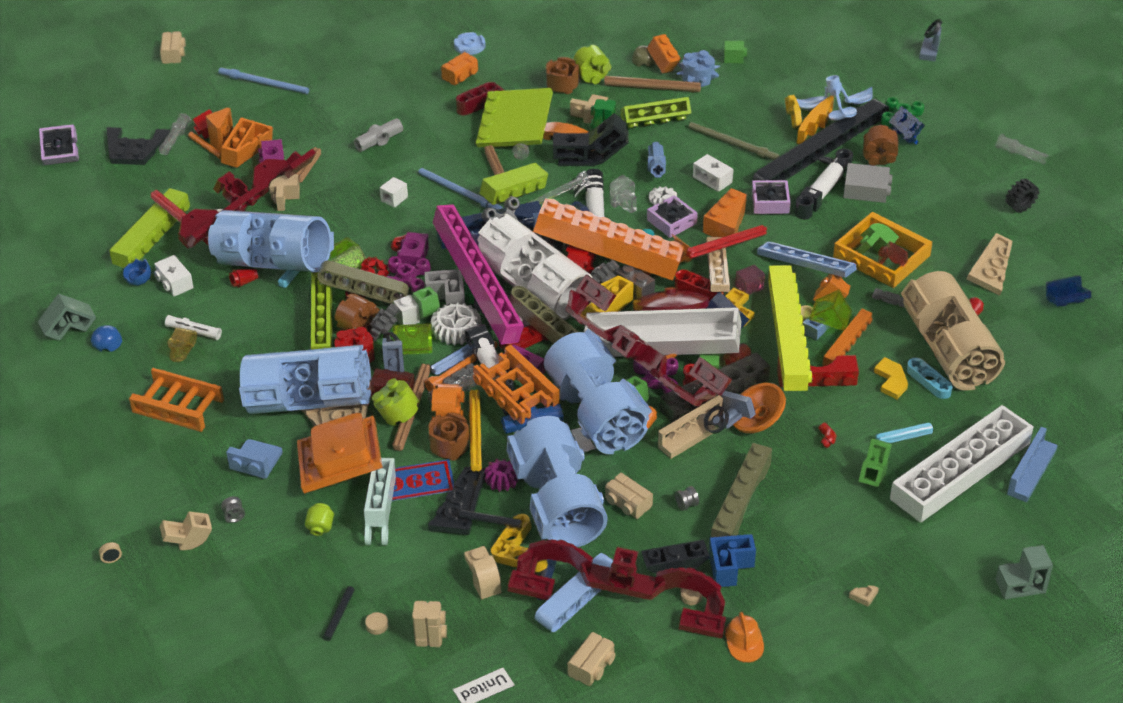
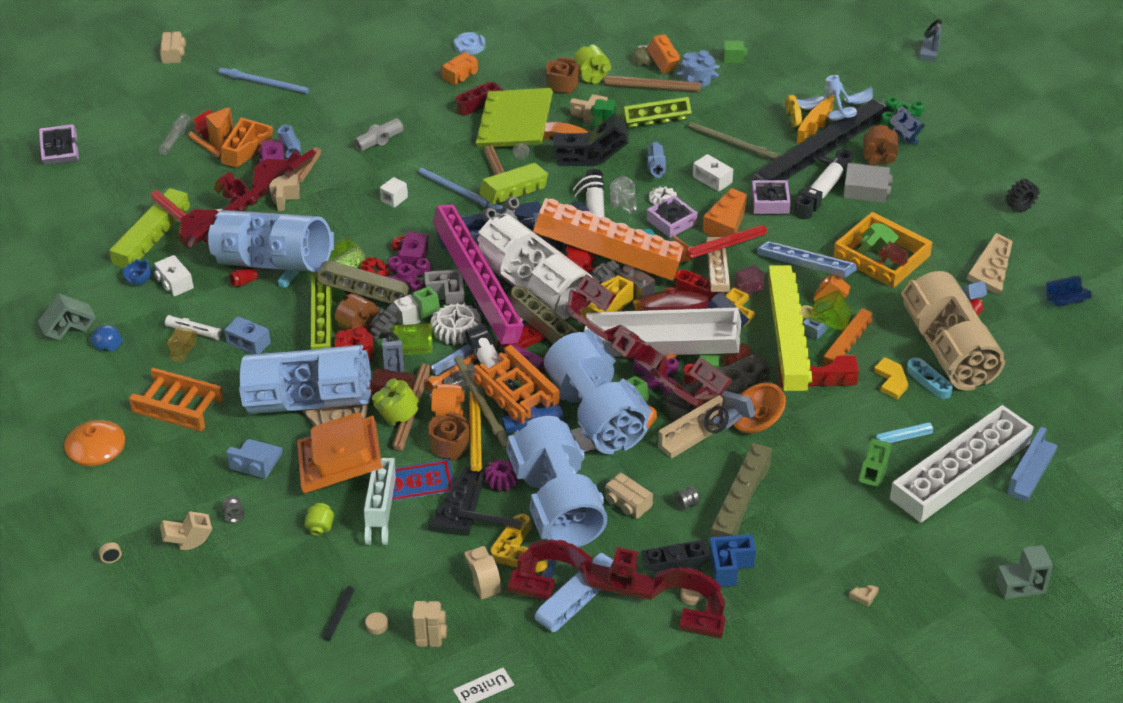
black wing [106,127,172,165] -> none
clear piece [528,170,591,204] -> none
tan brick [568,632,616,686] -> none
orange piece [725,612,764,663] -> none
red arm [819,423,837,448] -> none
dark grey axle [873,288,905,308] -> none
clear pin [995,133,1048,165] -> none
none -> orange dish [64,420,125,466]
none -> medium blue brick [224,316,271,354]
none -> medium blue piece [277,124,301,158]
none -> olive bar [454,355,508,449]
none -> medium blue slope [961,281,987,299]

